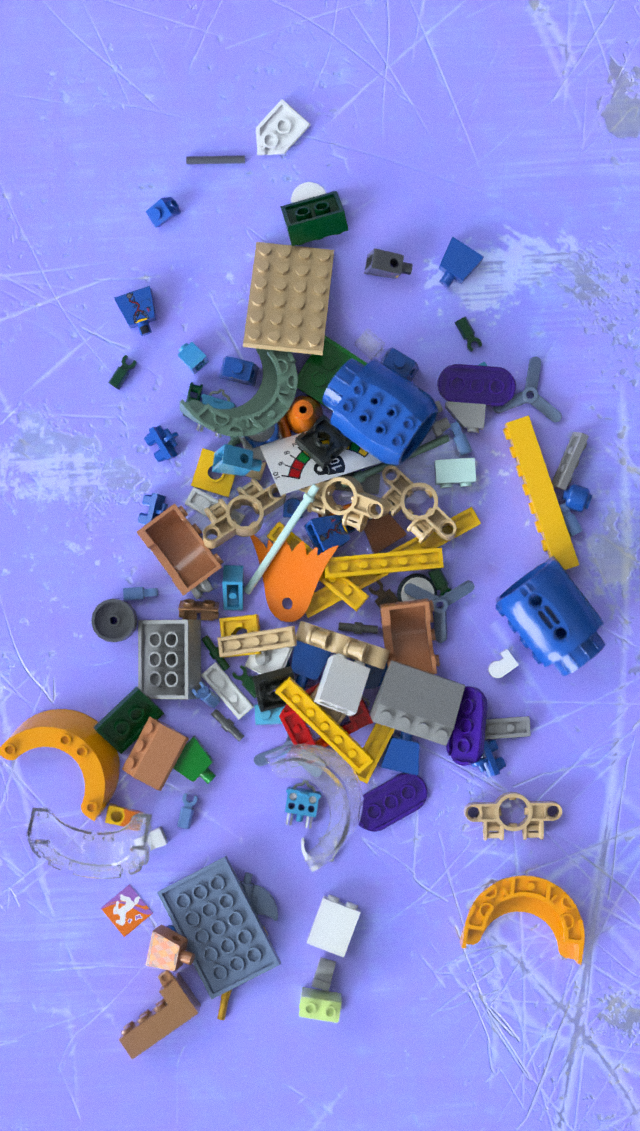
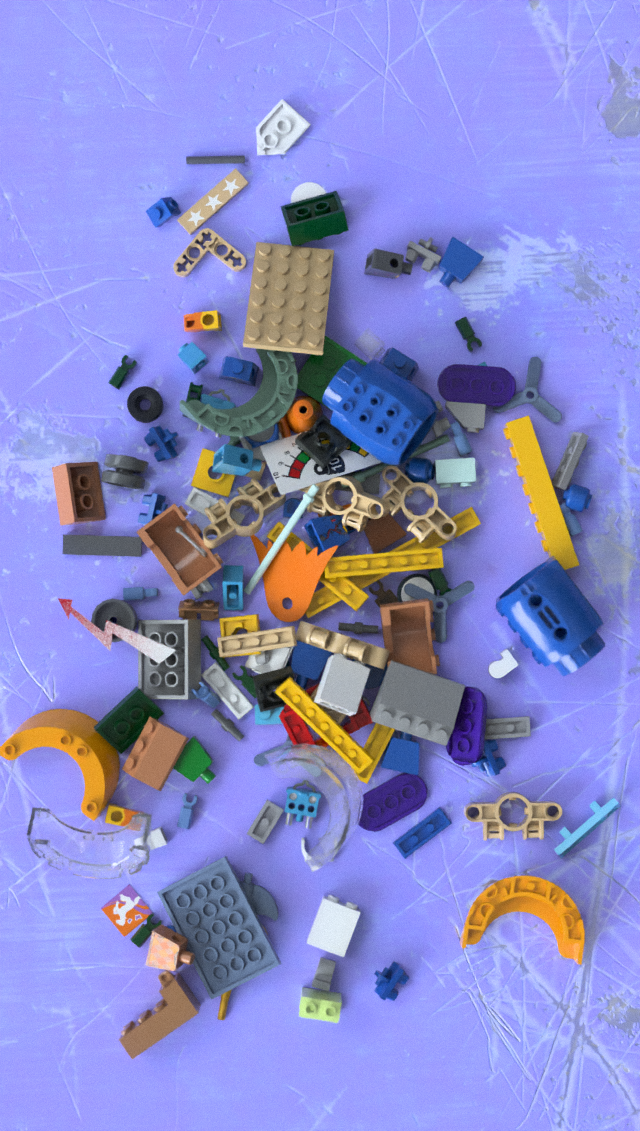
blue torso [114,286,156,336] -> none
none -> nougat slope [52,462,106,526]
none -> sticker [58,598,176,664]
none -> dark grey tile [62,534,142,557]
none -> dark grey wheel [101,454,149,490]
none -> black tyre [127,386,163,423]
none -> dark green bar [130,913,162,948]
none -> tan beam [173,228,246,278]
none -> light grey hinge [175,526,207,557]
none -> tan tile [177,168,249,236]
none -> leg [183,310,222,332]
none -> light grey plate [247,799,284,844]
none -> blue hips [374,961,409,1001]
none -> blue tile [392,807,452,859]
none -> light grey hips [405,237,441,273]
none -> blue head [405,457,435,484]
none -> medium azure hinge [554,797,621,859]

